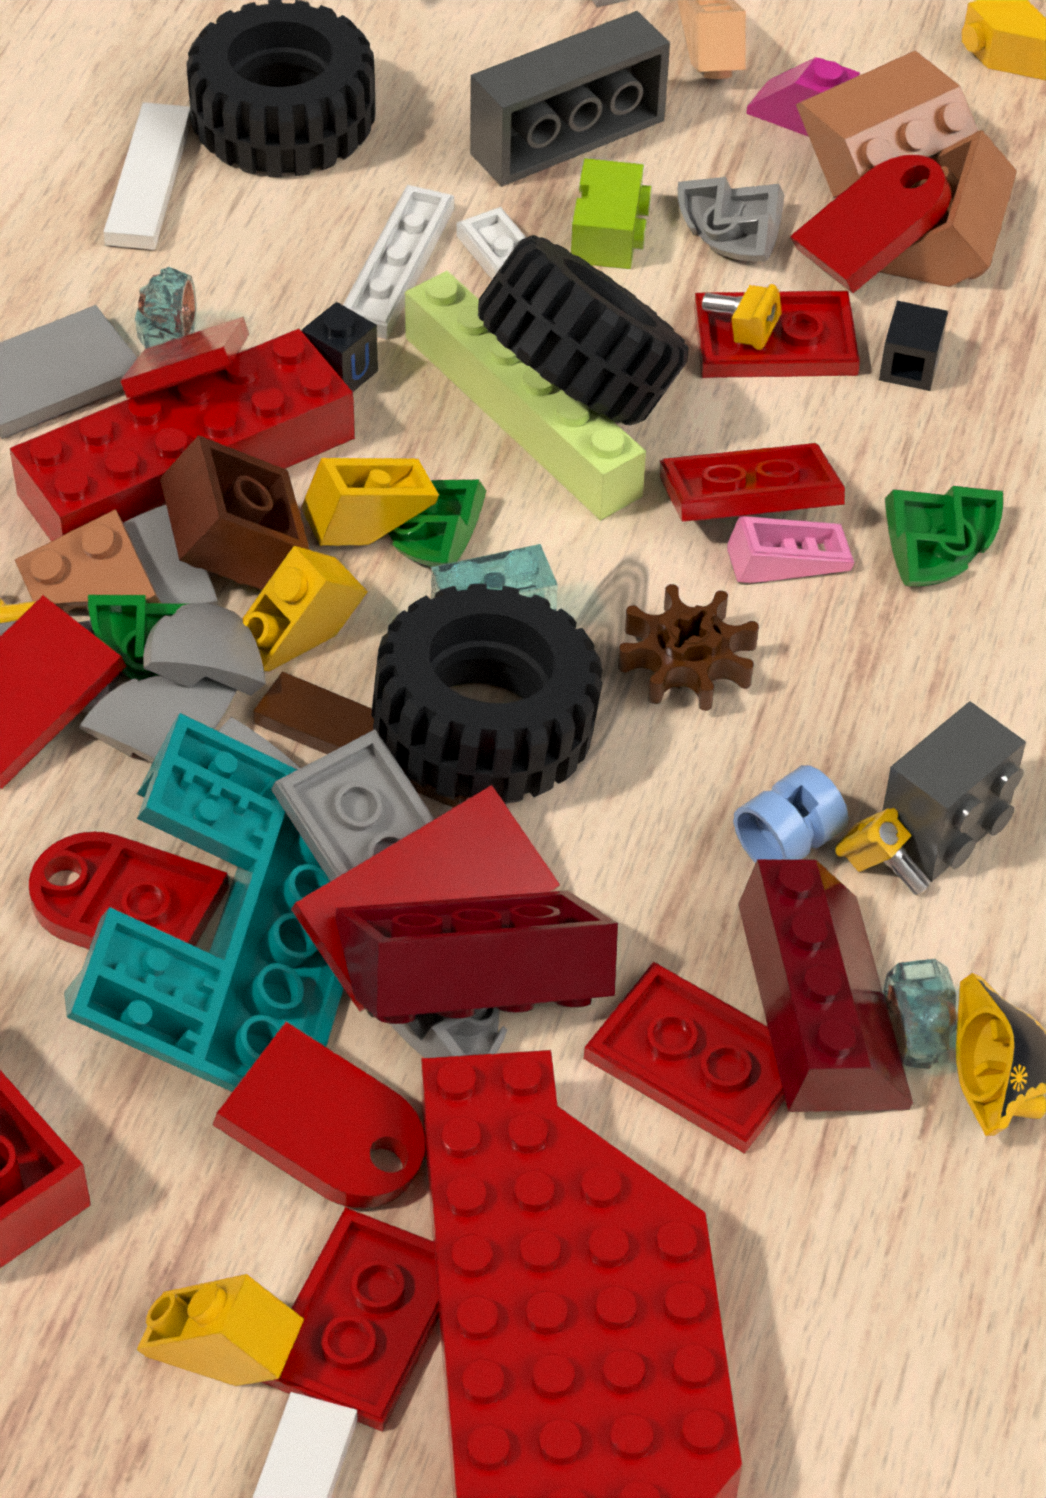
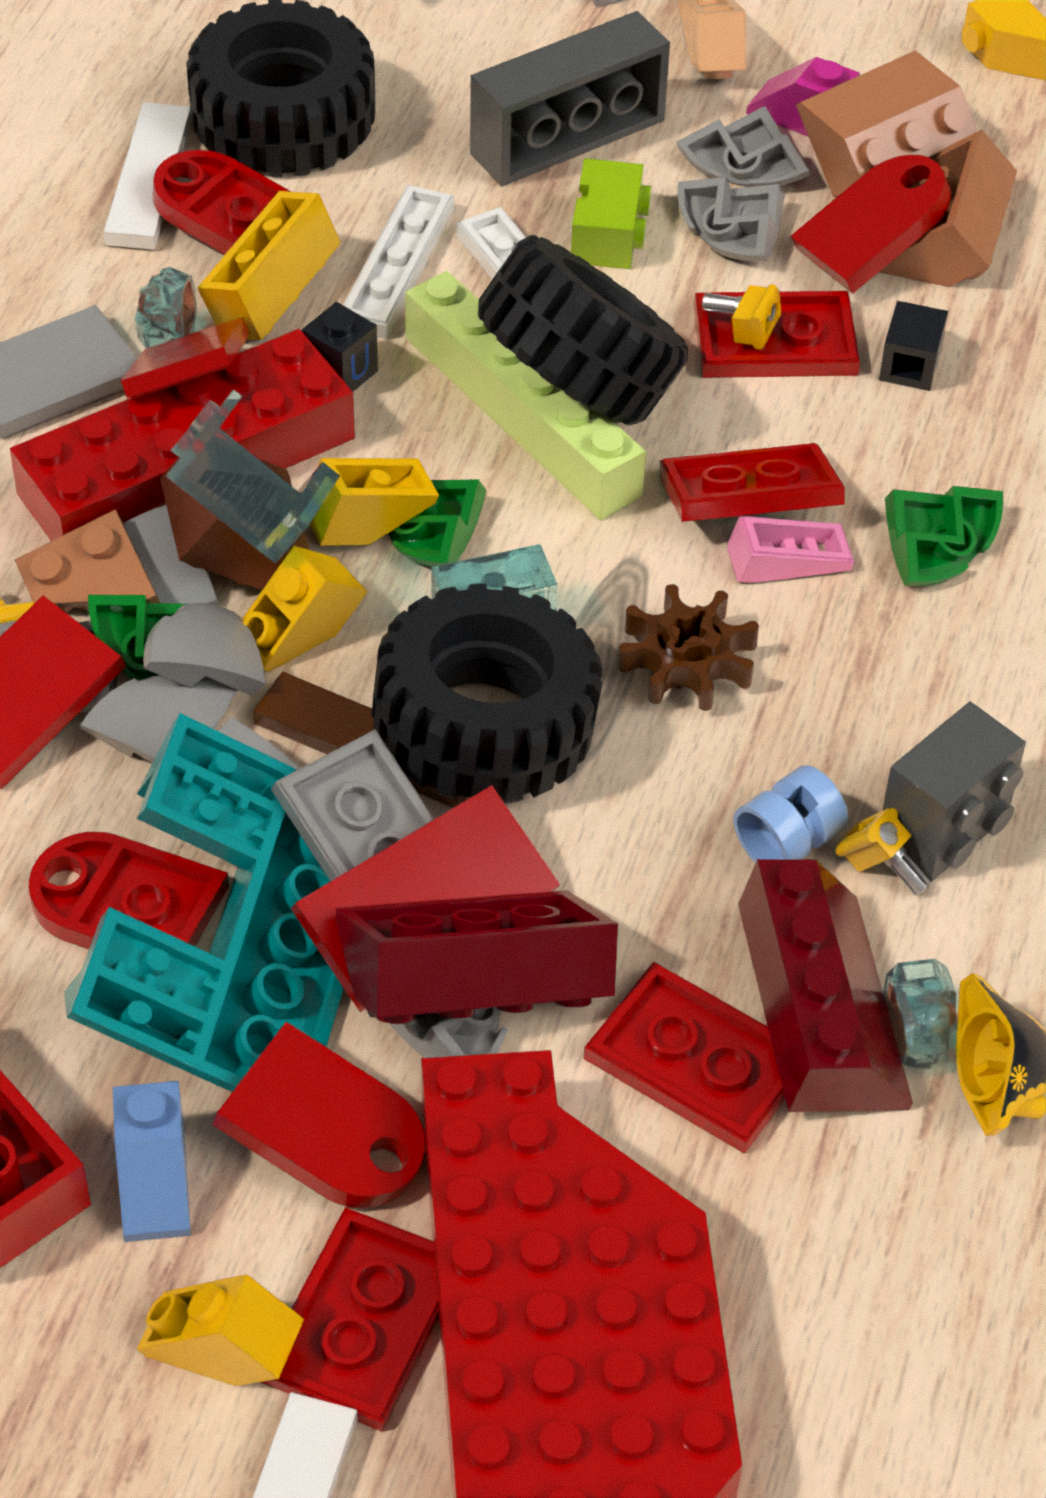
none -> medium blue slope [112,1081,191,1242]
none -> red tile [152,150,292,255]
none -> clear light blue panel [166,389,340,564]
none -> yellow brick [197,191,341,340]
none -> light grey brick [676,106,810,187]

